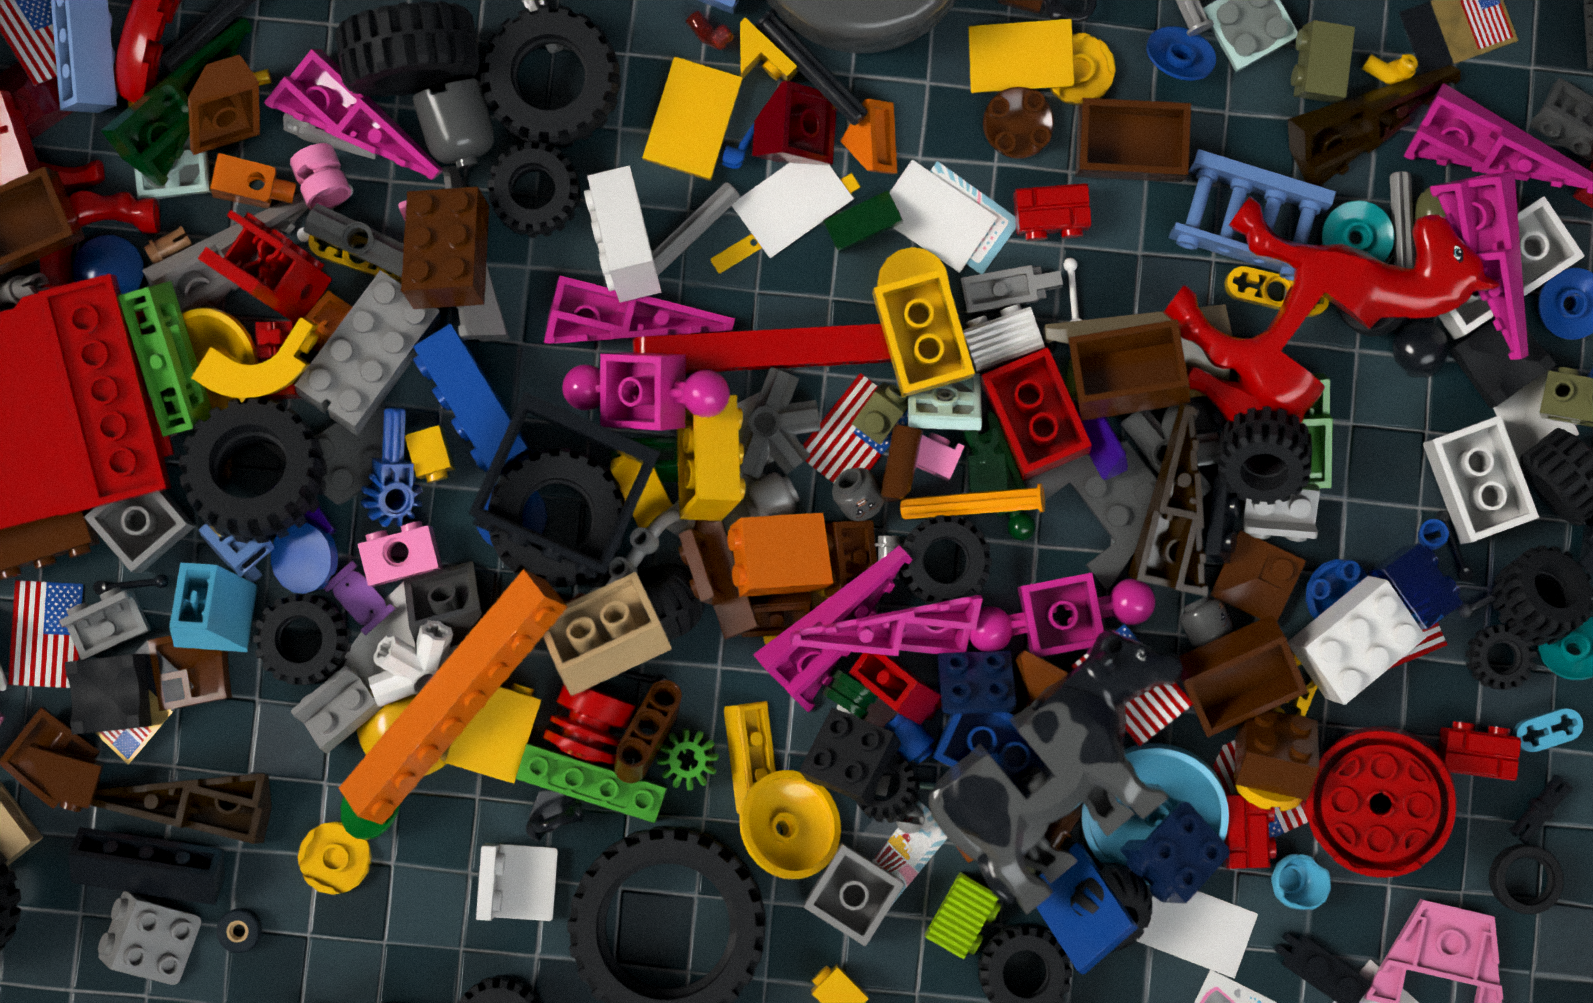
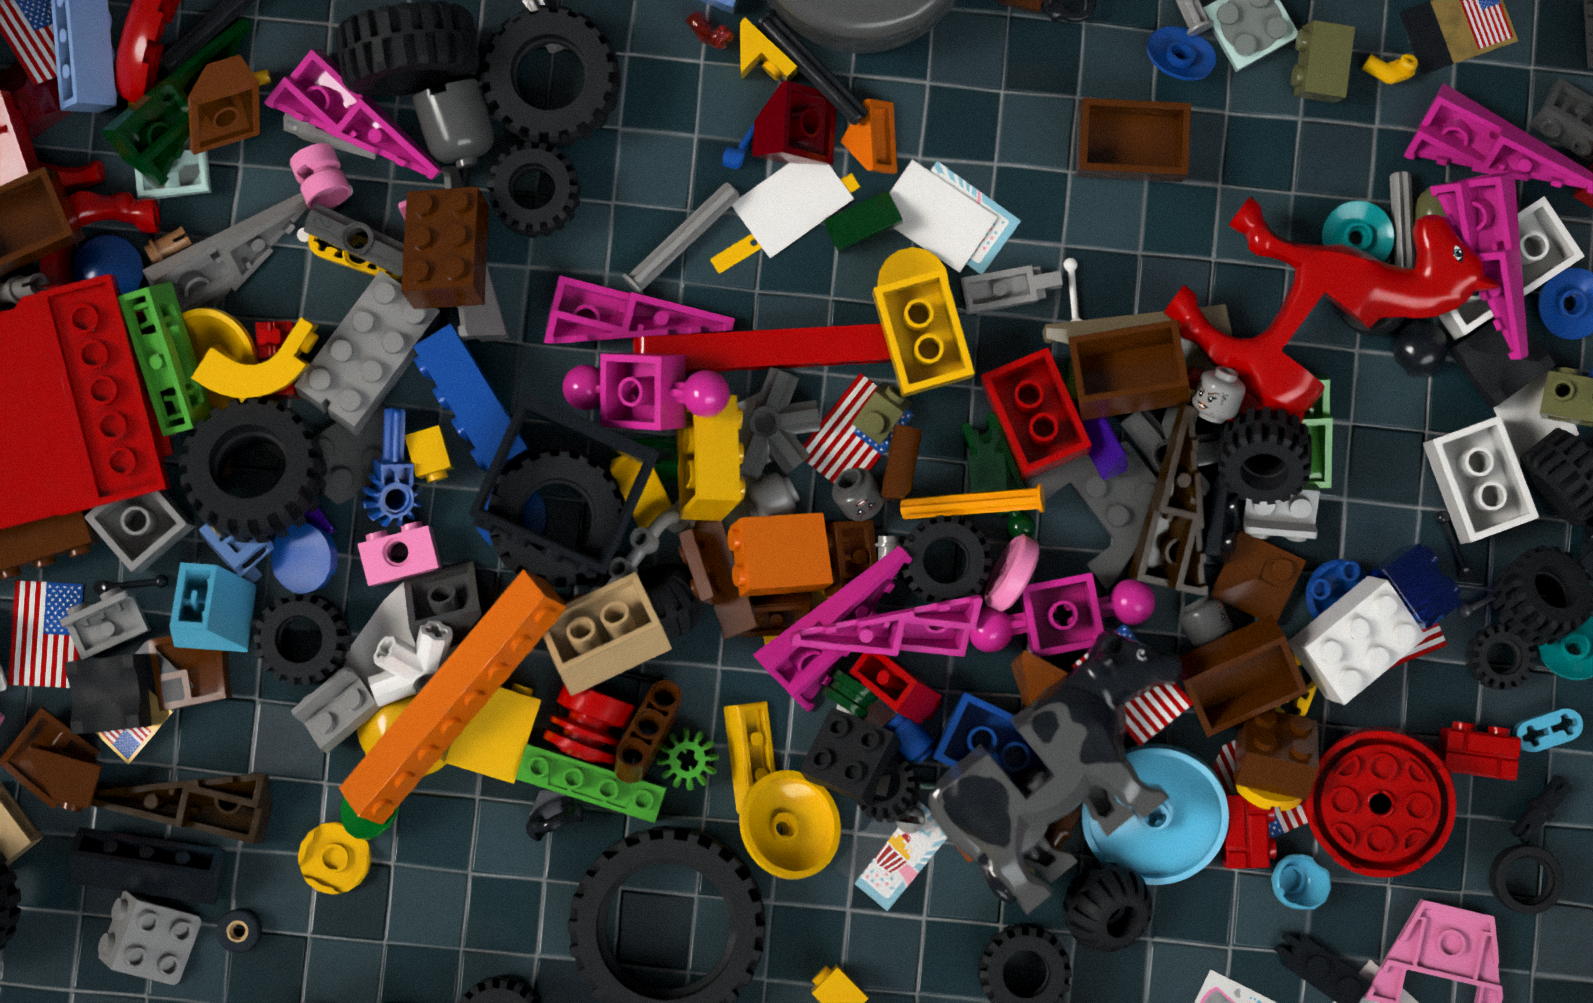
red torso [198,210,332,324] -> none
orange torso [210,153,297,209] -> none
orange bracket [305,291,352,351] -> none
medium lavender piece [324,561,395,636] -> none
white bracket [476,843,558,921] -> none
white brick [584,165,662,303] -> none
yellow tile [642,56,743,181] -> none
light grey brick [803,842,905,947] -> none
light aqua piece [908,373,982,430] -> none
bright pink brick [916,433,965,481] -> none
lime brick [924,872,1001,959] -> none
dark blue bracket [937,651,1016,714] -> none
white brick [962,304,1045,373] -> none
yellow sticker [969,19,1074,93] -> none
reddish brown dish [983,87,1054,159] -> none
red brick [1013,183,1091,241] -> none
blue tile [1036,843,1138,975] -> none
yellow tile [1049,33,1116,106] -> none
dark blue bracket [1120,802,1230,904] -> none
white sticker [1136,891,1258,979] -> none
medium blue fence [1168,149,1336,281] -> none
yellow beam [1225,266,1329,317] -> none
dark brown wedge [1288,65,1460,187] -> none
blue hinge [1418,519,1449,550] -> none
none -> bright pink wheel [984,534,1039,612]
none -> light grey head [1192,366,1246,423]

